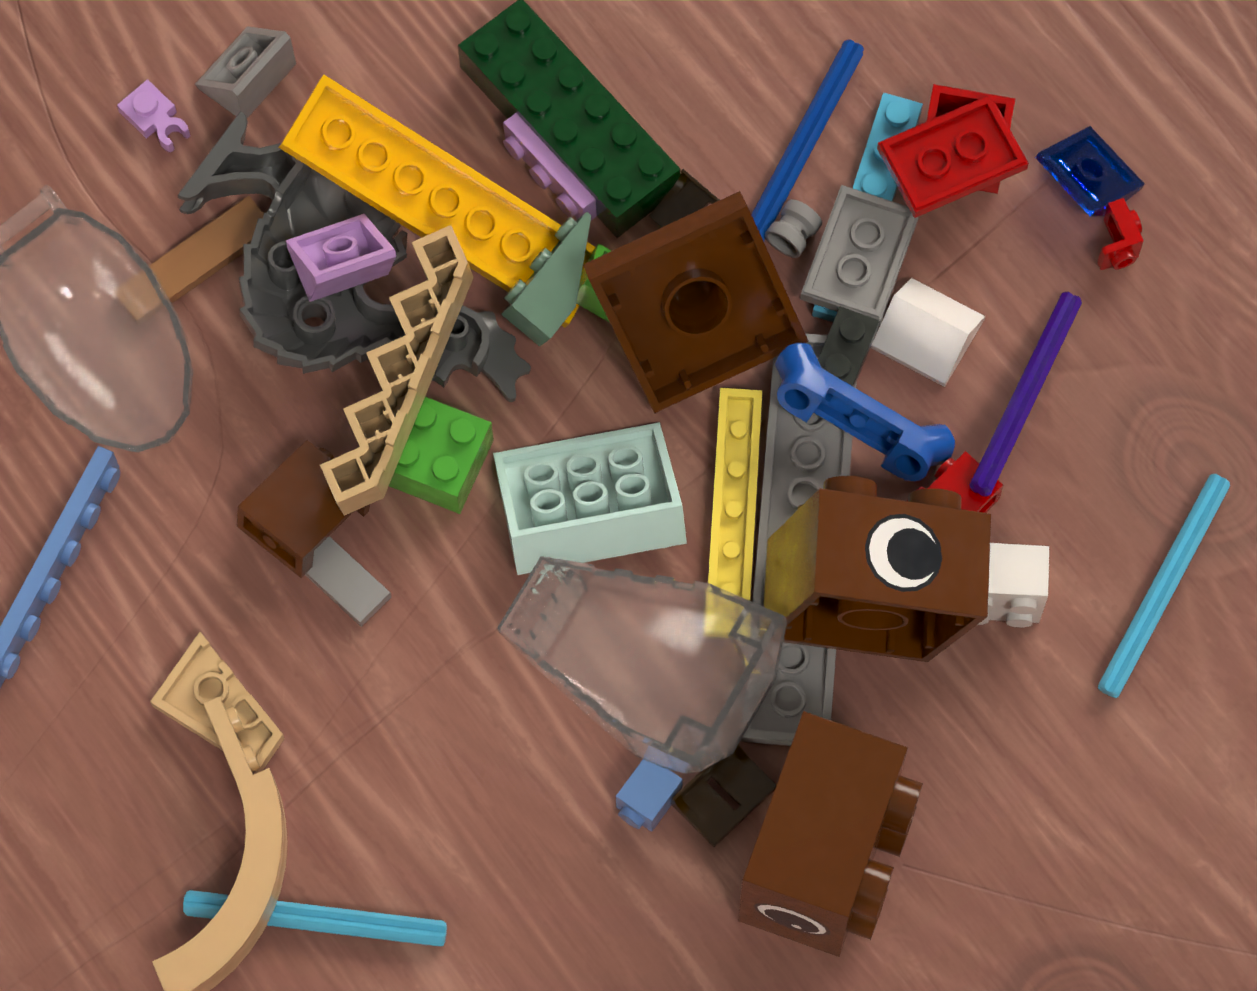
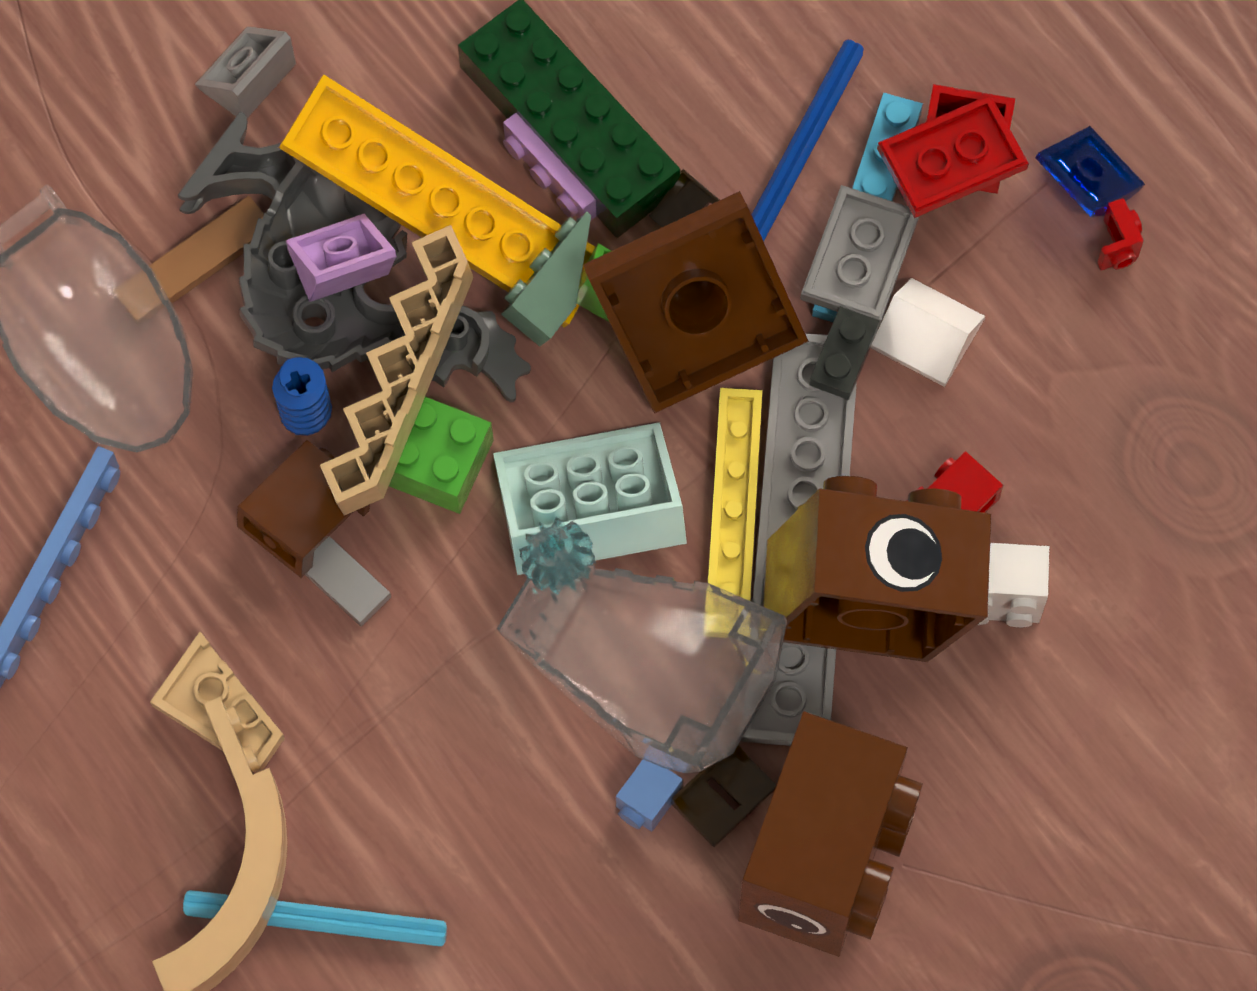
lavender plate [117,79,190,152] -> none
light grey wheel [765,199,822,258] -> none
blue plate [775,343,955,481] -> none
dark purple axle [970,292,1082,497] -> none
medium azure axle [1098,474,1230,698] -> none
none -> blue piece [272,357,332,436]
none -> clear light blue gear [519,517,596,595]

